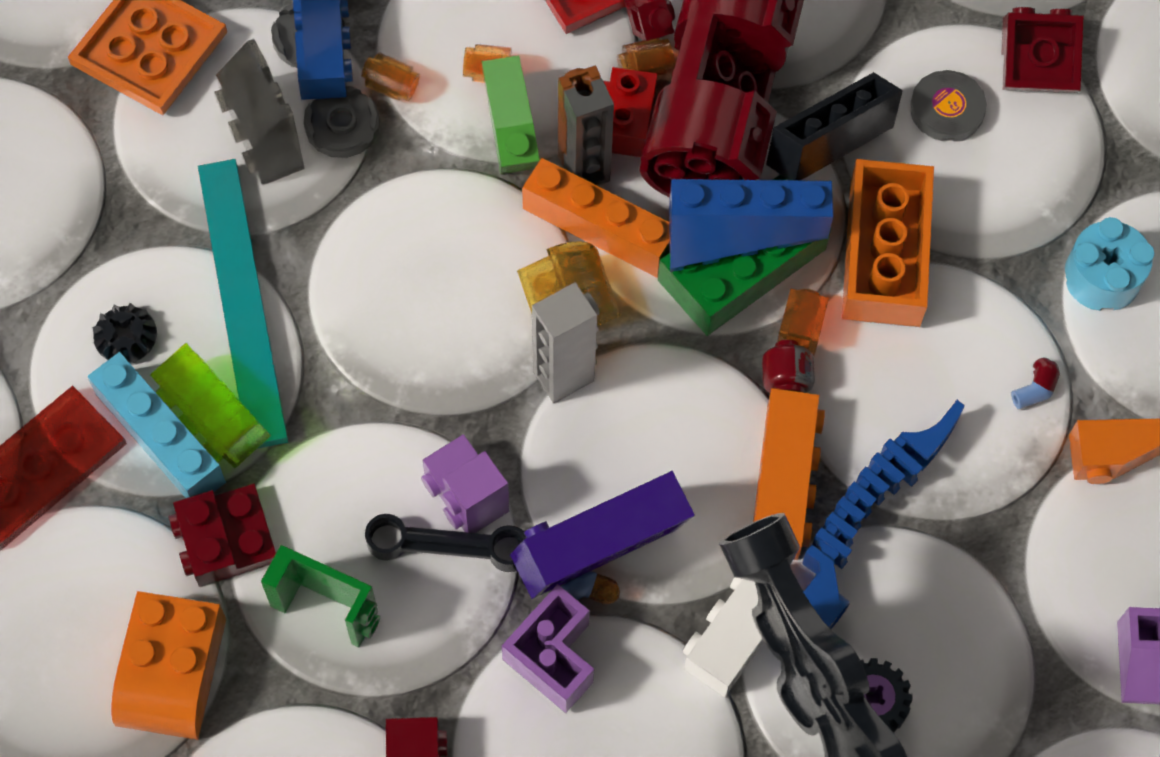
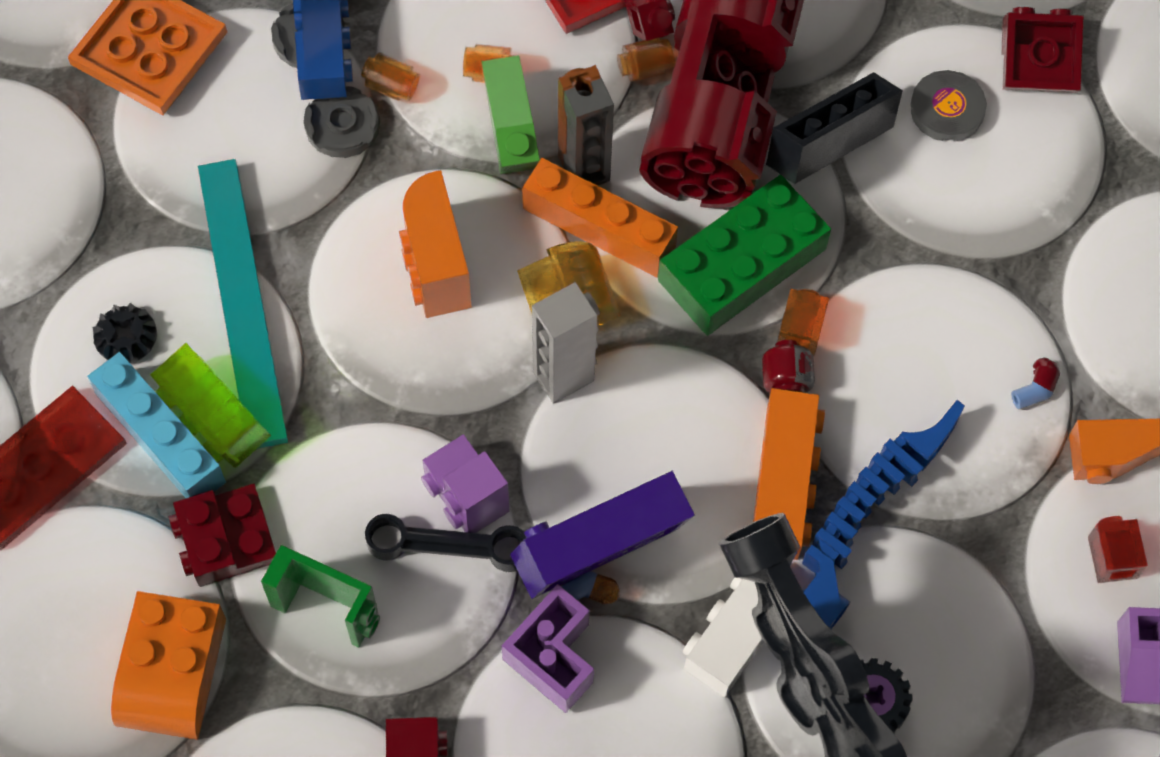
clear smoke wedge [214,39,305,185] -> none
red brick [603,67,657,157] -> none
blue wedge [669,179,833,272] -> none
orange brick [842,159,934,327] -> none
medium azure brick [1064,217,1154,311] -> none
none -> orange brick [399,170,472,318]
none -> clear red brick [1088,516,1148,583]

